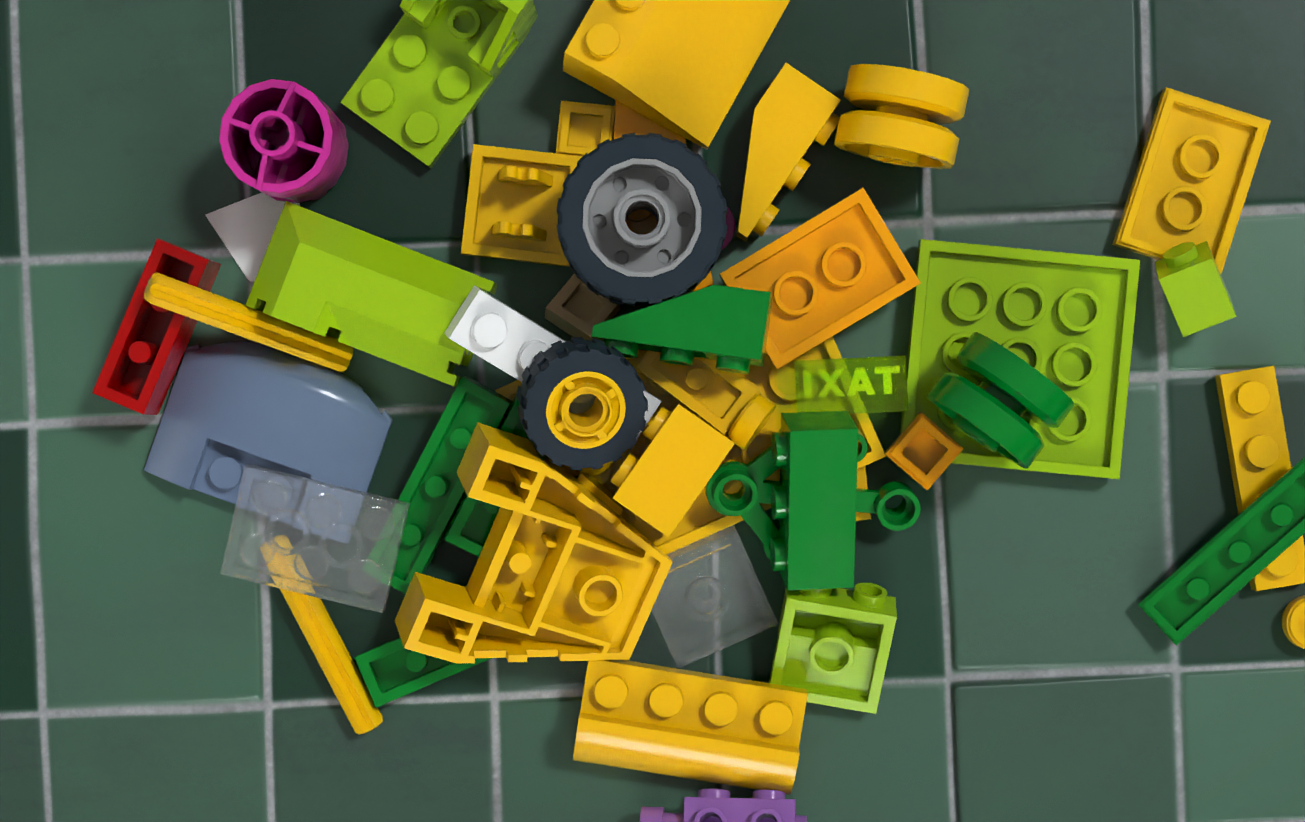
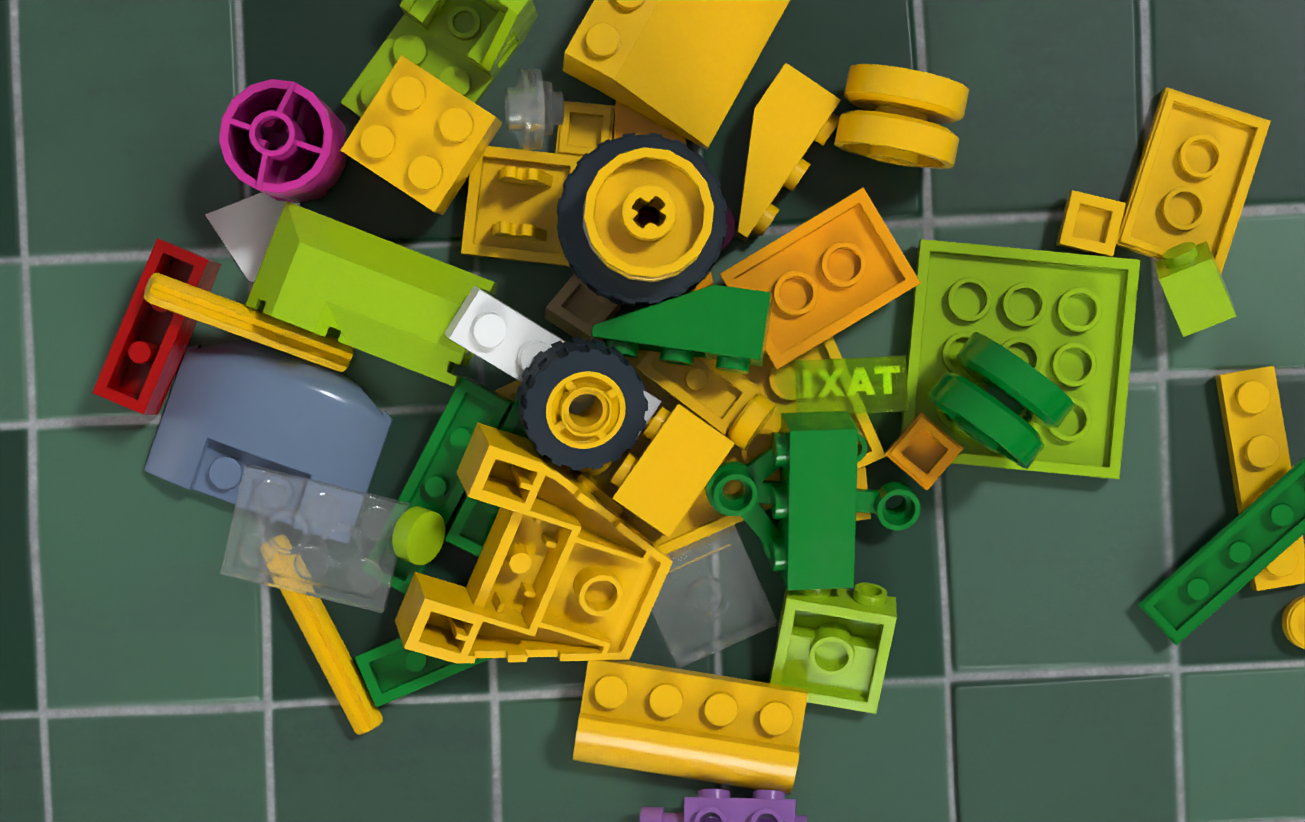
none -> yellow brick [340,55,503,215]
none -> lime tile [392,506,445,565]
none -> clear plate [504,68,564,150]
none -> yellow wheel [584,147,714,282]
none -> yellow plate [1056,190,1126,257]

